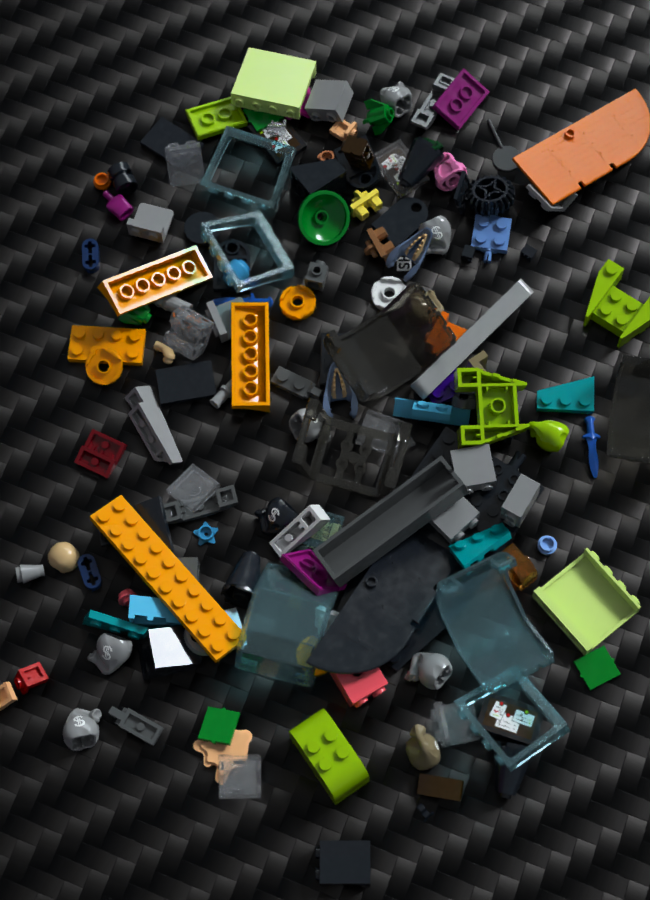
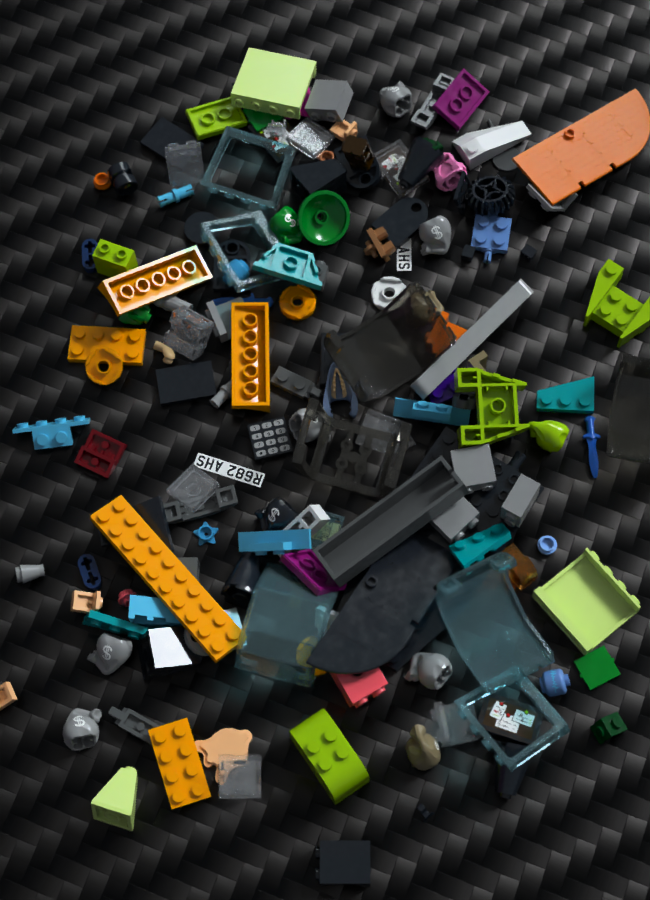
red bracket [14,662,49,695] -> none
tan hair [48,542,80,573] -> none
magenta piece [103,190,134,221] -> none
light grey wedge [125,386,183,465] -> none
light grey bracket [126,203,174,243] -> none
green piece [198,707,240,746] -> none
light yellow hips [350,188,383,221] -> none
green brick [362,99,394,135] -> none
sand blue animal [386,227,433,282] -> none
dark brown slope [417,773,464,801] -> none
none -> medium azure bracket [12,415,90,450]
none -> light nougat bracket [71,590,103,614]
none -> yellowish green slope [91,766,138,831]
none -> lime piece [92,239,139,277]
none -> light orange plate [148,718,211,810]
none -> medium azure pin [157,184,194,207]
none -> white sticker [193,453,265,487]
none -> medium azure bracket [238,529,312,555]
none -> tile [247,417,293,462]
none -> teal wing [252,242,322,290]
none -> green piece [267,206,303,245]
none -> clear tile [286,117,335,160]
none -> white wedge [452,121,532,170]
none -> medium blue head [539,669,570,697]
none -> dark green bracket [590,712,628,744]

